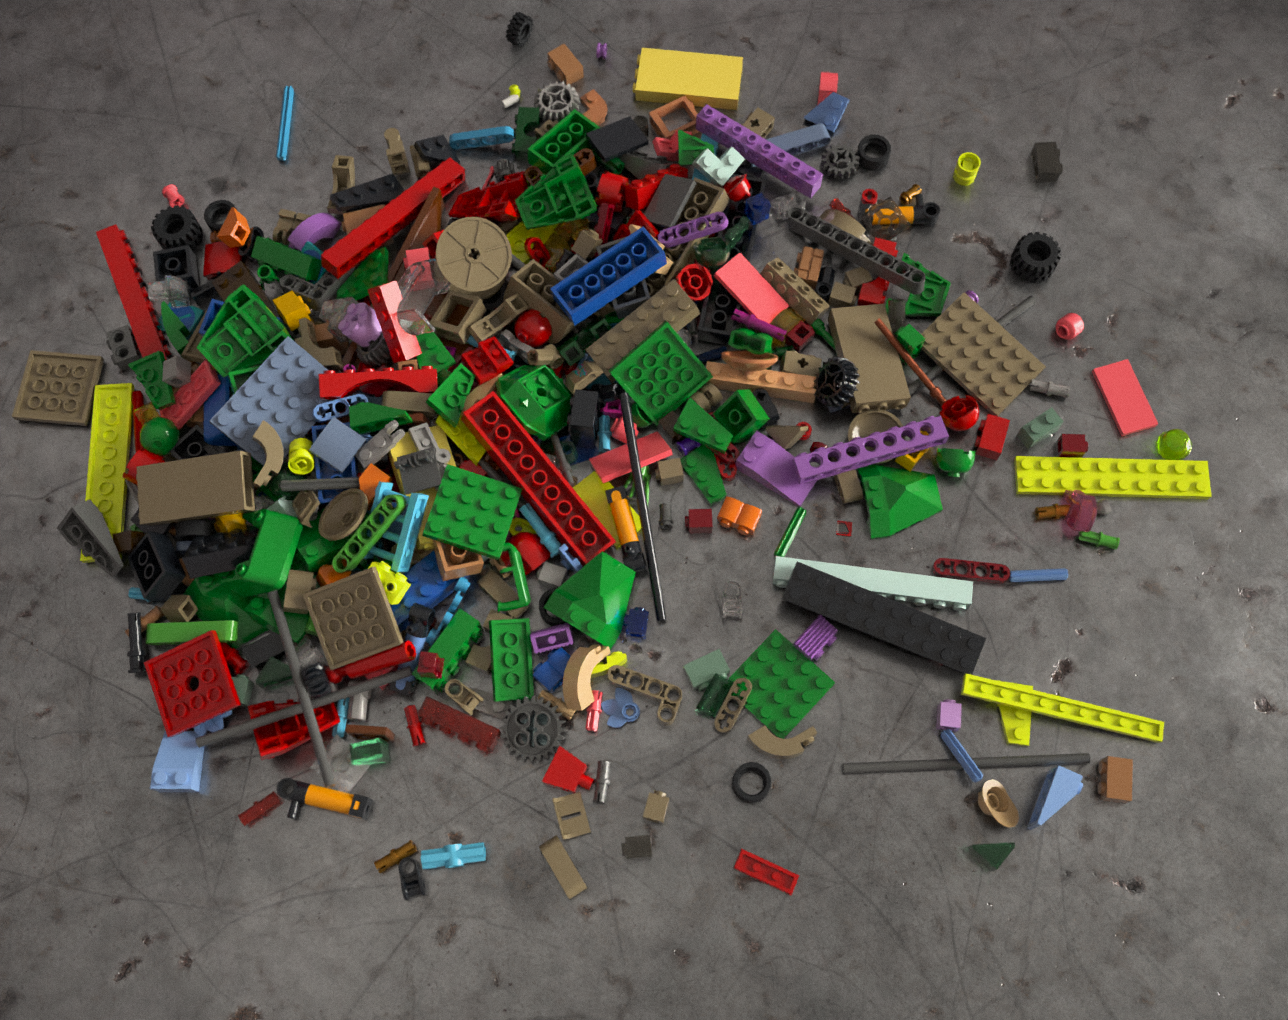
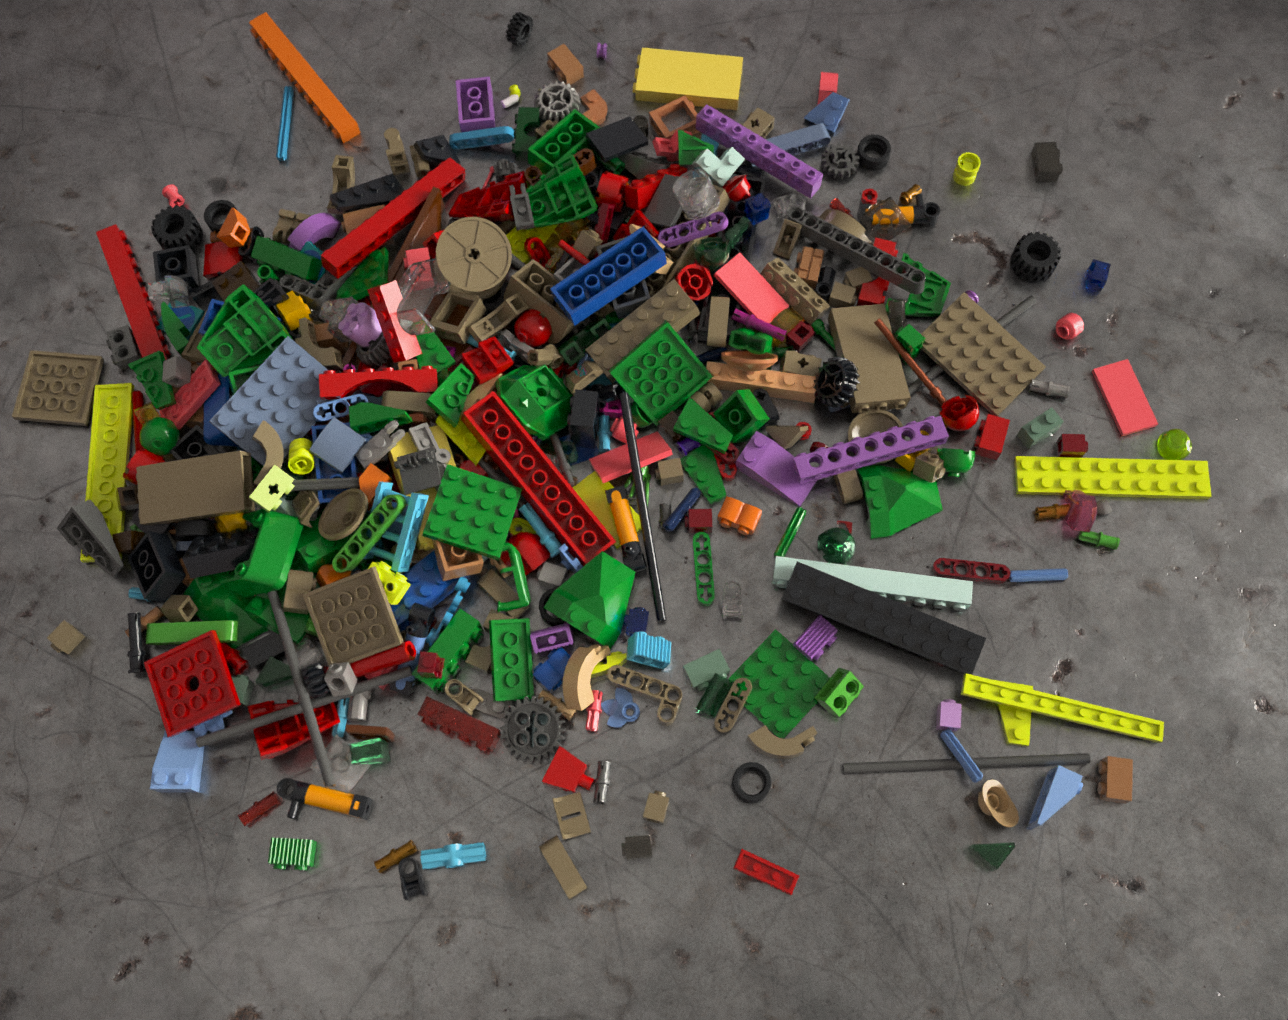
red axle [404,705,426,746] -> none
none -> dark tan brick [47,620,85,655]
none -> dark brown brick [116,485,139,511]
none -> orange brick [249,12,360,144]
none -> yellowish green brick [249,465,294,513]
none -> black wing [254,277,290,308]
none -> green brick [268,838,317,871]
none -> light grey brick [324,662,357,697]
none -> medium lavender brick [456,76,496,132]
none -> dark grey hinge [509,183,535,231]
none -> red piece [558,239,590,265]
none -> medium azure brick [626,631,671,669]
none -> dark blue axle [663,488,701,532]
none -> clear wheel [673,169,720,220]
none -> green beam [693,532,715,607]
none -> dark tan beam [707,296,730,347]
none -> dark tan slope [773,219,802,259]
none -> bright green brick [814,668,864,717]
none -> clear green cylinder [817,527,856,565]
none -> dark tan brick [913,451,945,483]
none -> clear blue brick [1086,259,1111,291]

